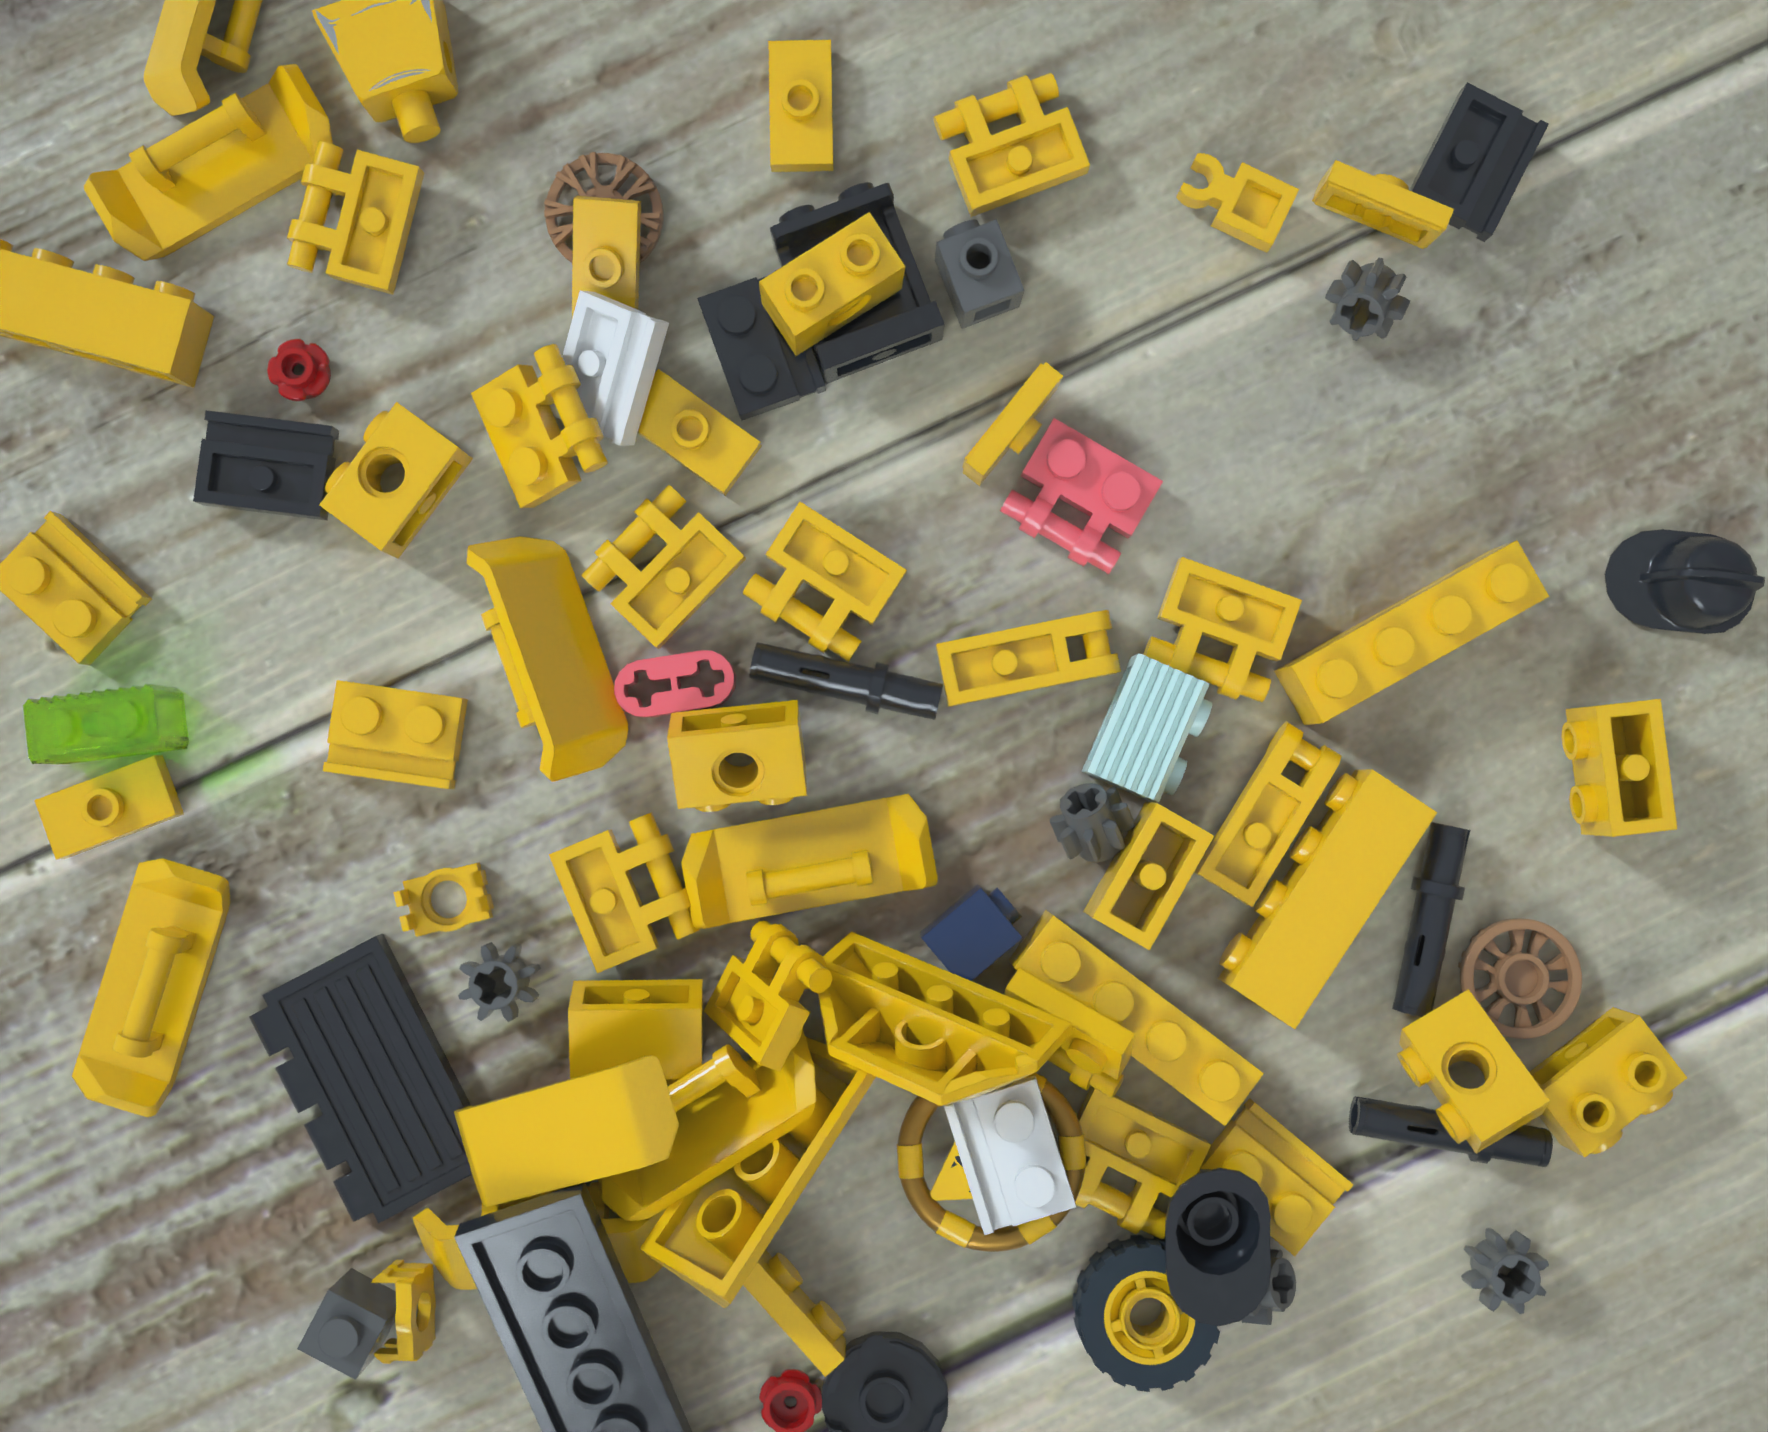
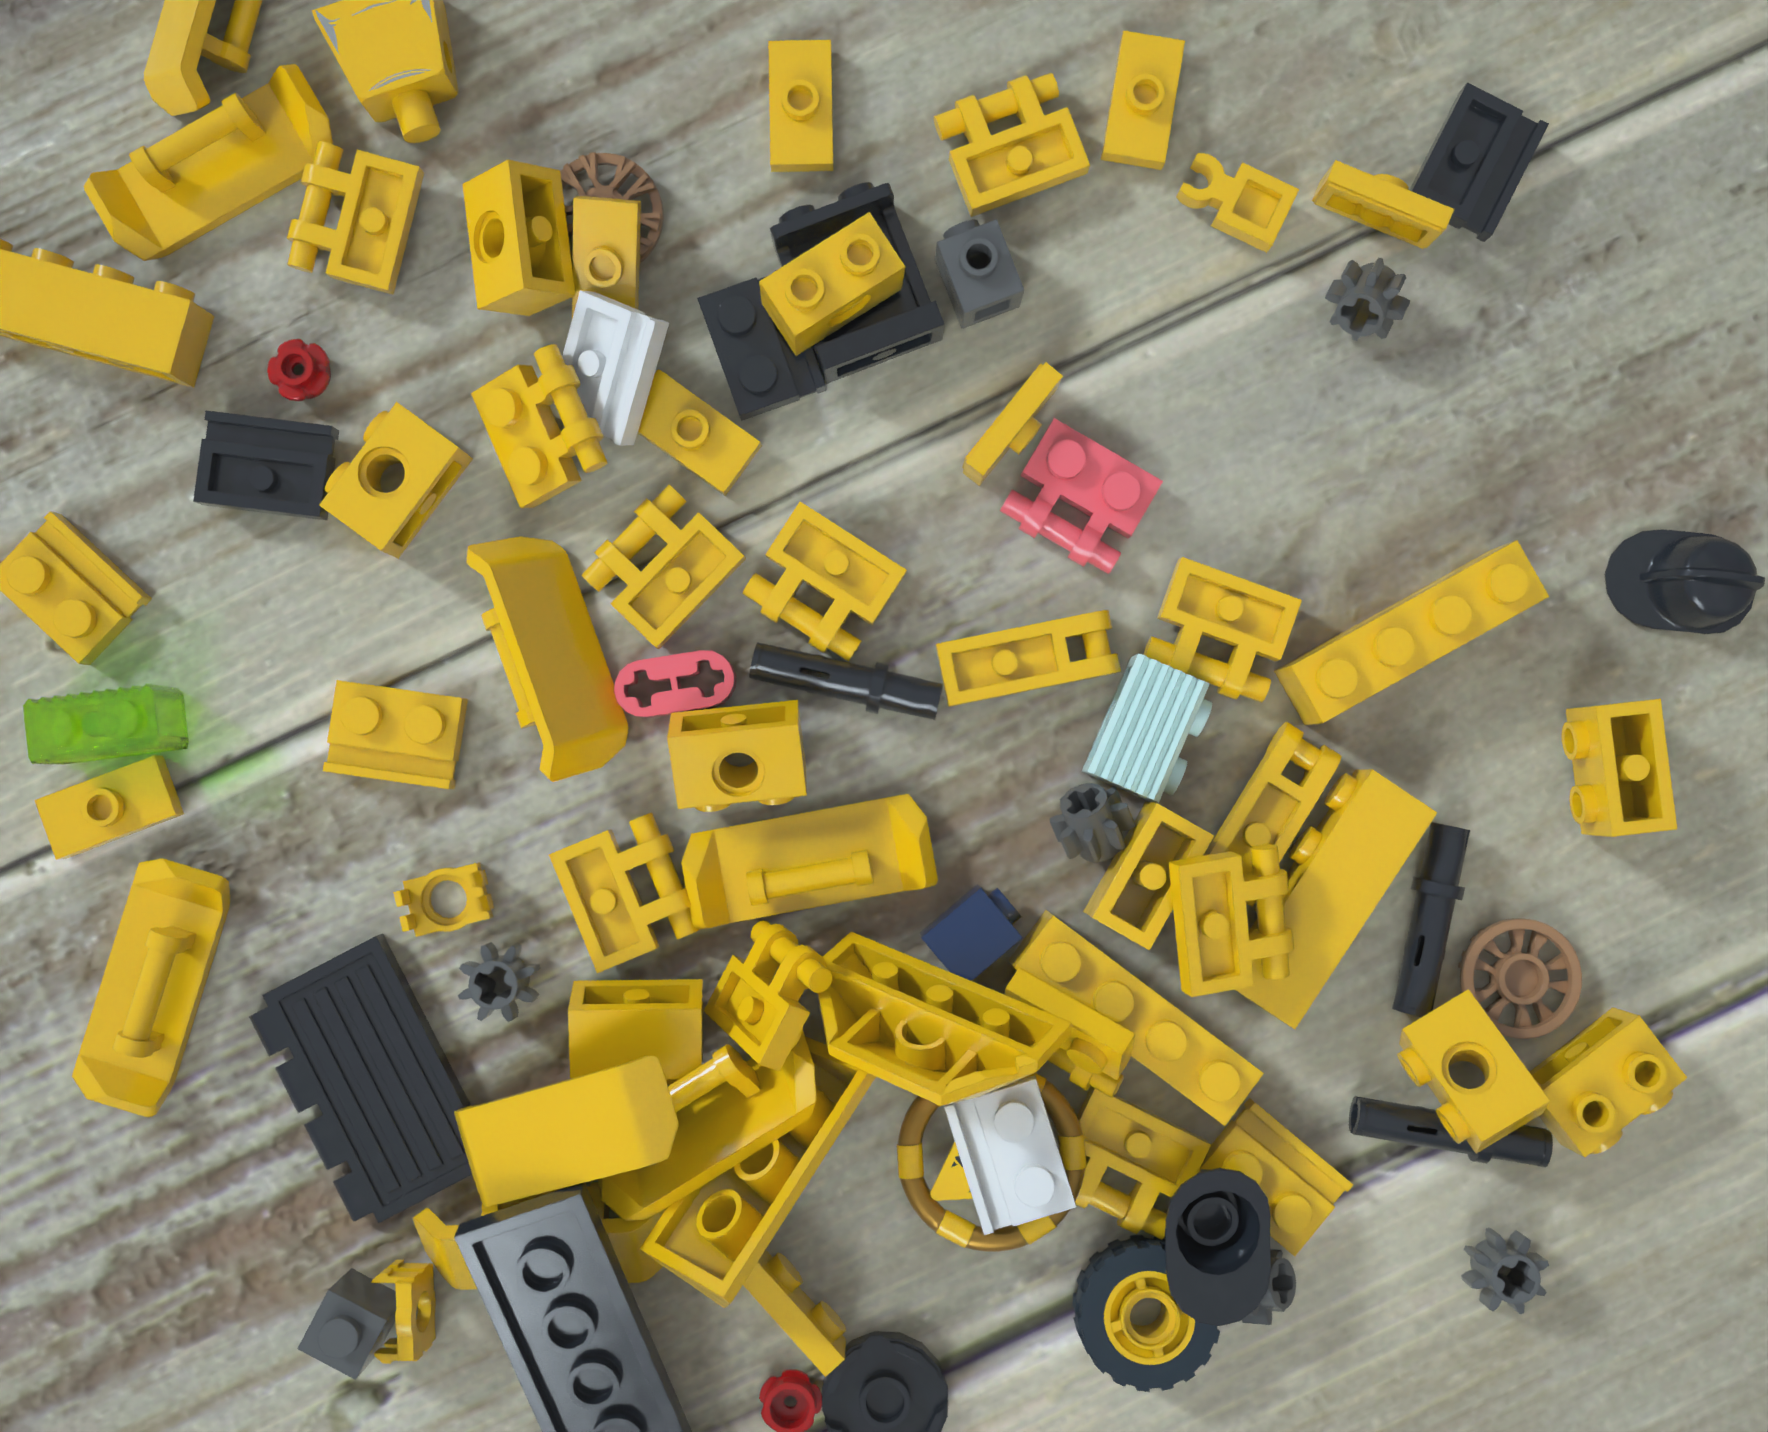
none -> yellow brick [462,159,576,316]
none -> yellow plate [1101,30,1185,170]
none -> yellow plate [1169,844,1294,997]

